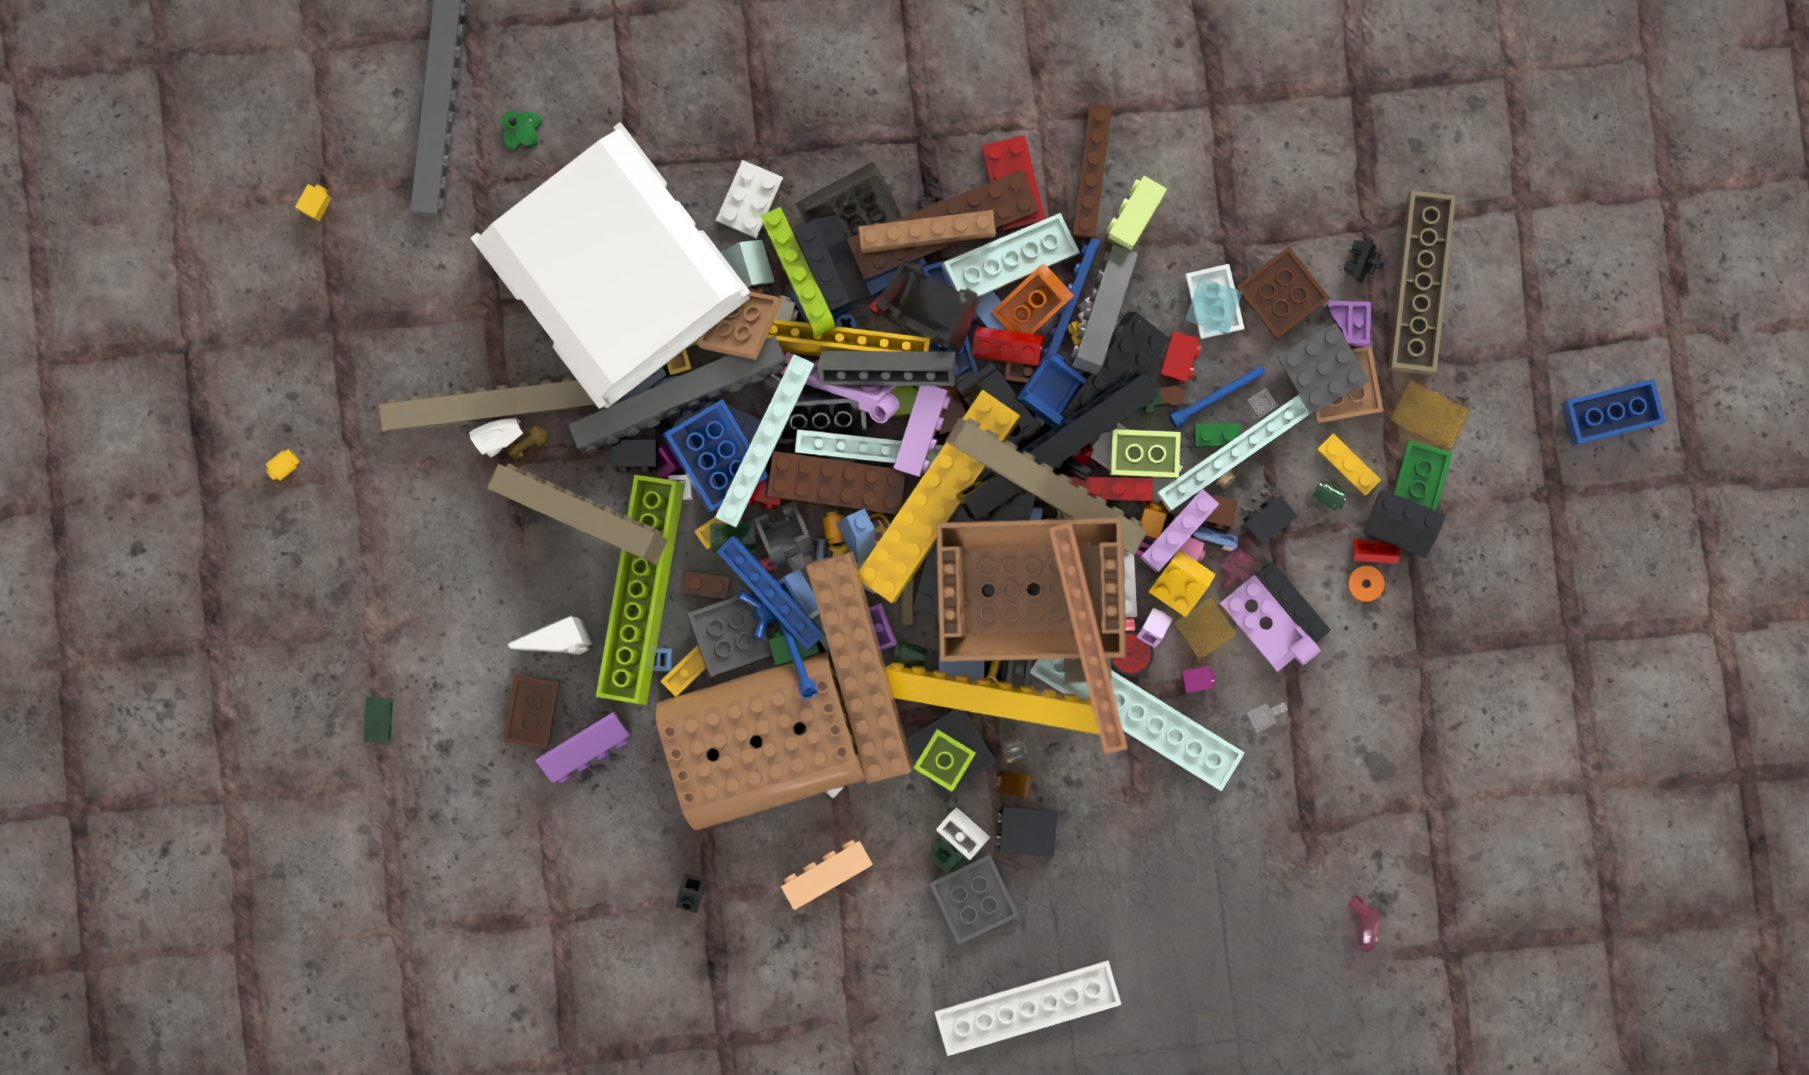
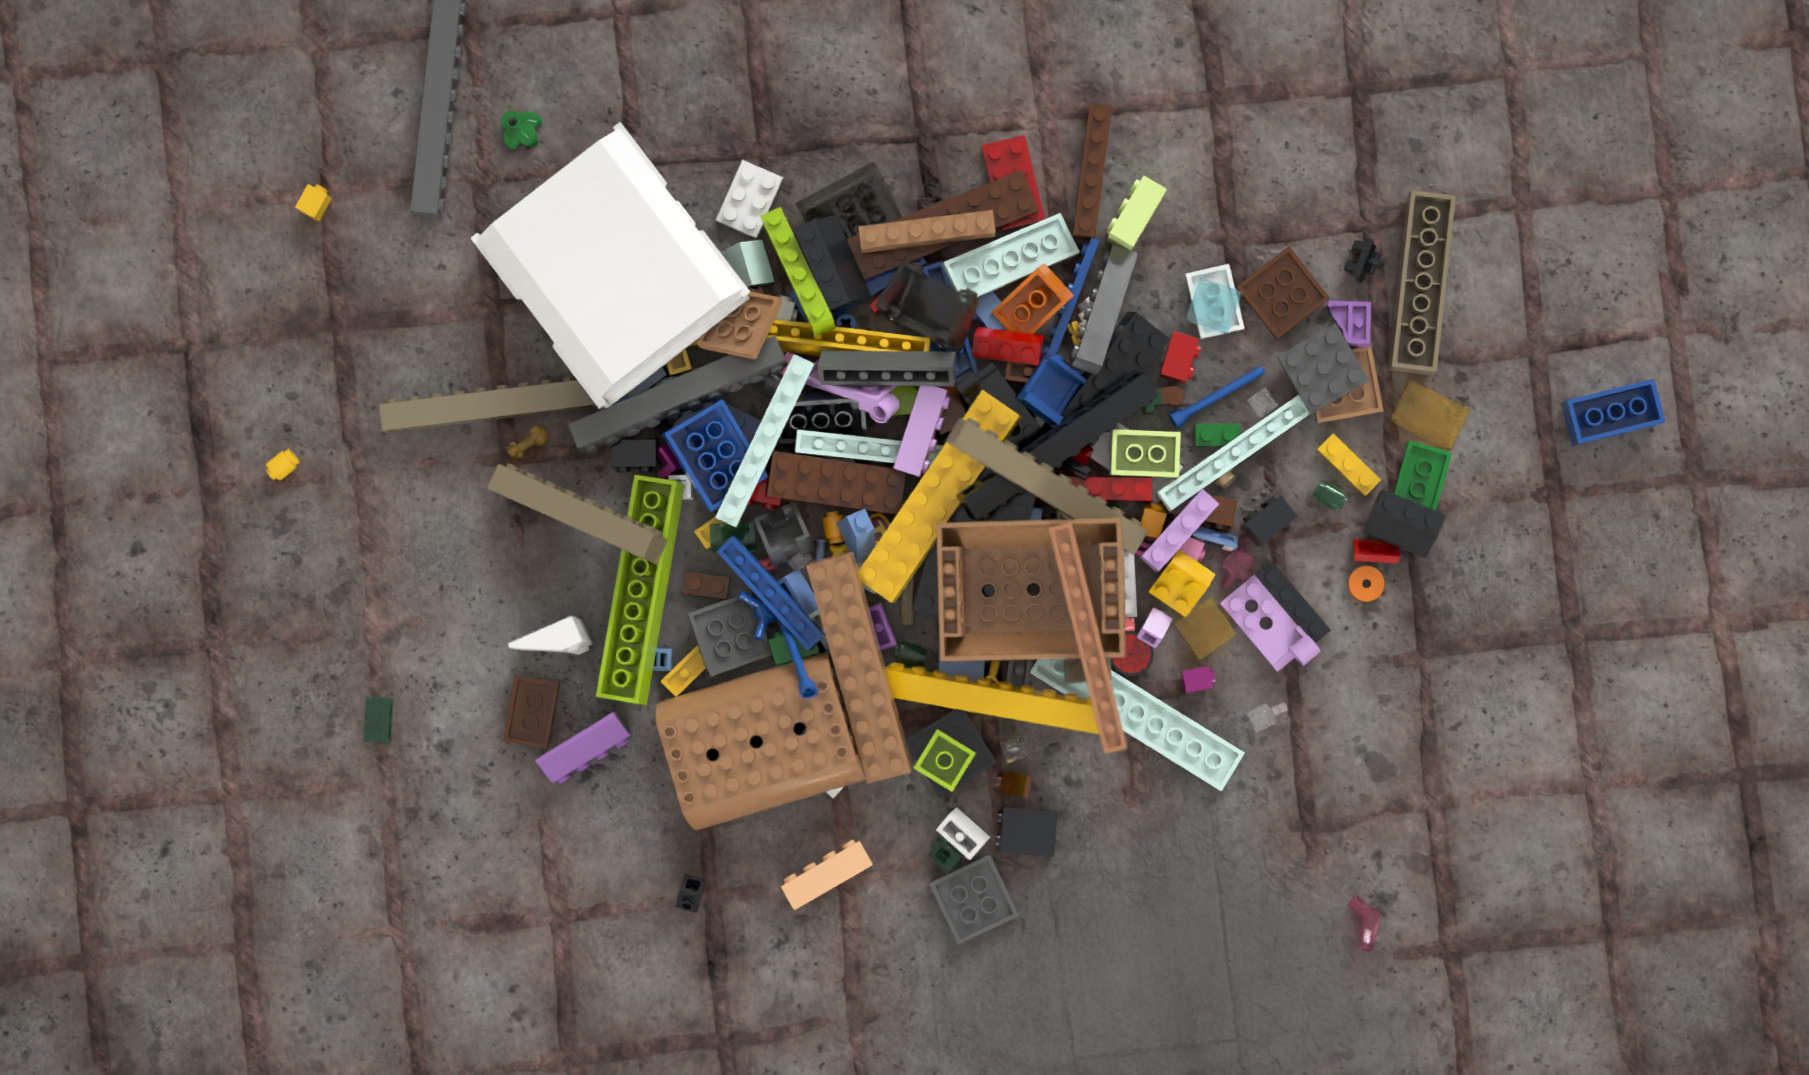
white slope [469,417,523,457] -> none
white plate [935,960,1121,1056] -> none

